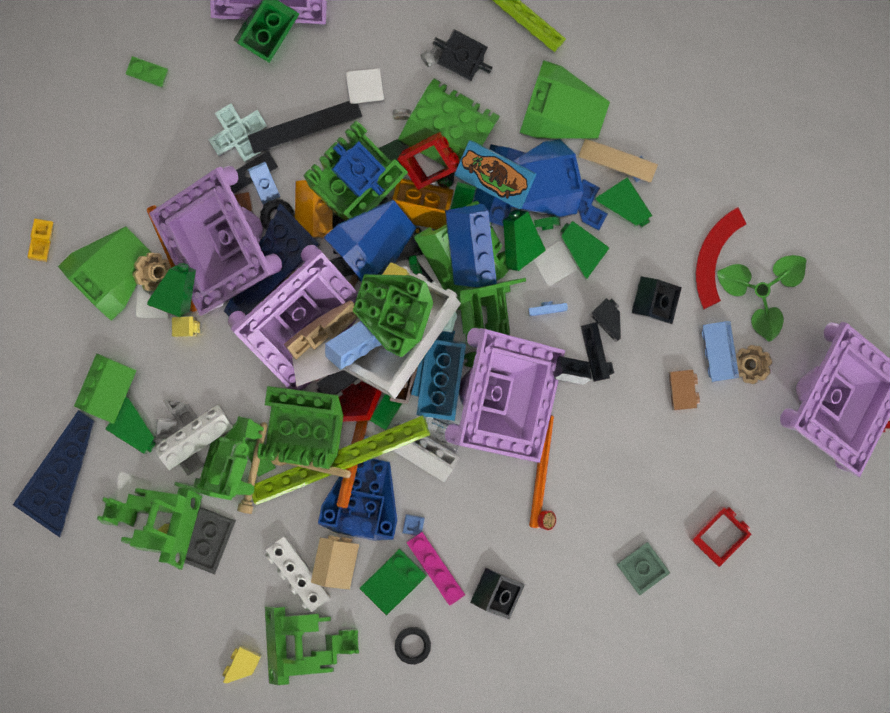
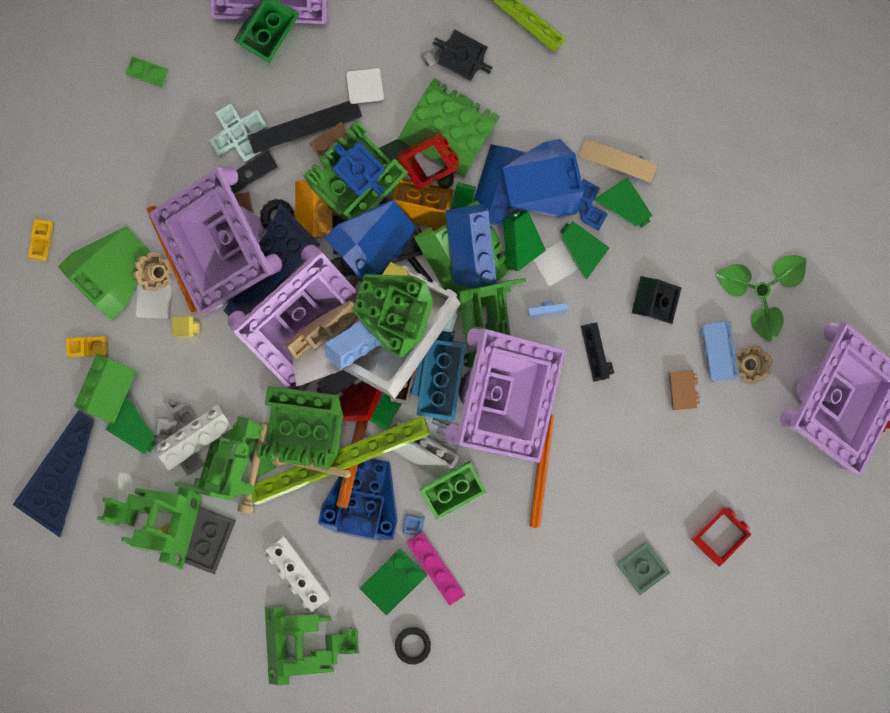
green slope [147,263,196,317] -> none
light yellow slope [222,645,262,684] -> none
light blue plate [247,162,280,204] -> none
tan brick [311,535,359,590] -> none
clear tile [392,109,412,120] -> none
green tile [409,255,422,275] -> none
tile [454,140,536,209] -> none
black slope [470,568,525,620] -> none
bright green wedge [520,60,610,139] -> none
green plate [534,217,561,231] -> none
tile [537,510,556,530] -> none
black slope [554,356,592,385] -> none
black slope [589,298,621,342] -> none
red tile [695,207,747,310] -> none
none -> yellow slope [66,336,108,357]
none -> medium nougat brick [309,122,349,158]
none -> bright green slope [419,461,487,520]

